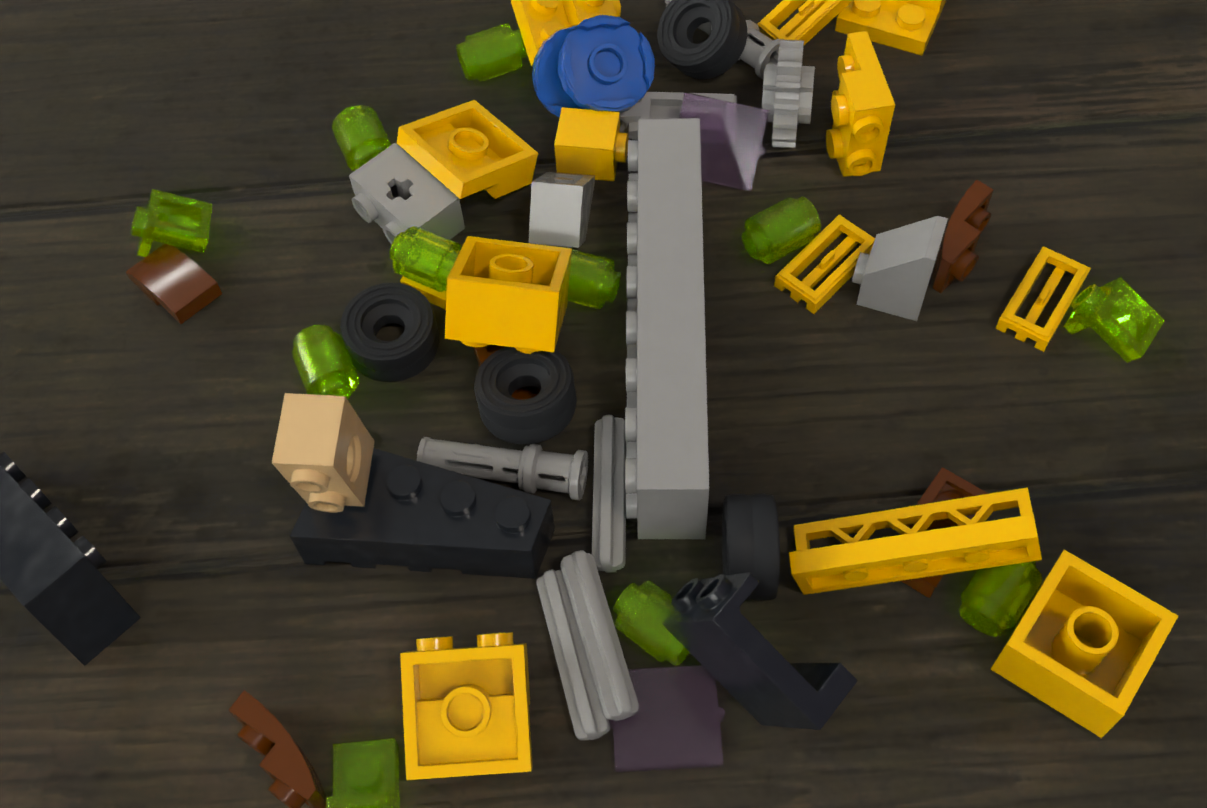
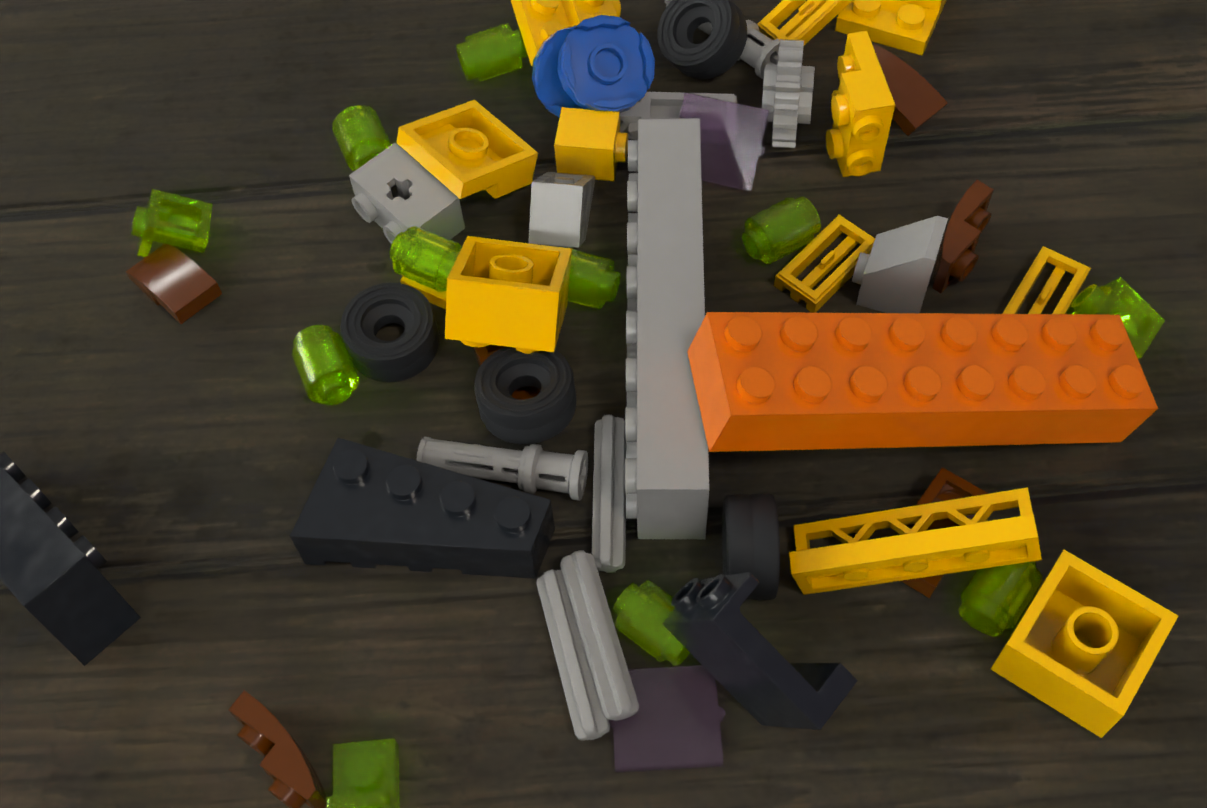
tan brick [272,393,375,513] -> none
yellow plate [400,632,533,780] -> none
none -> orange brick [687,312,1158,452]
none -> reddish brown slope [873,44,948,136]

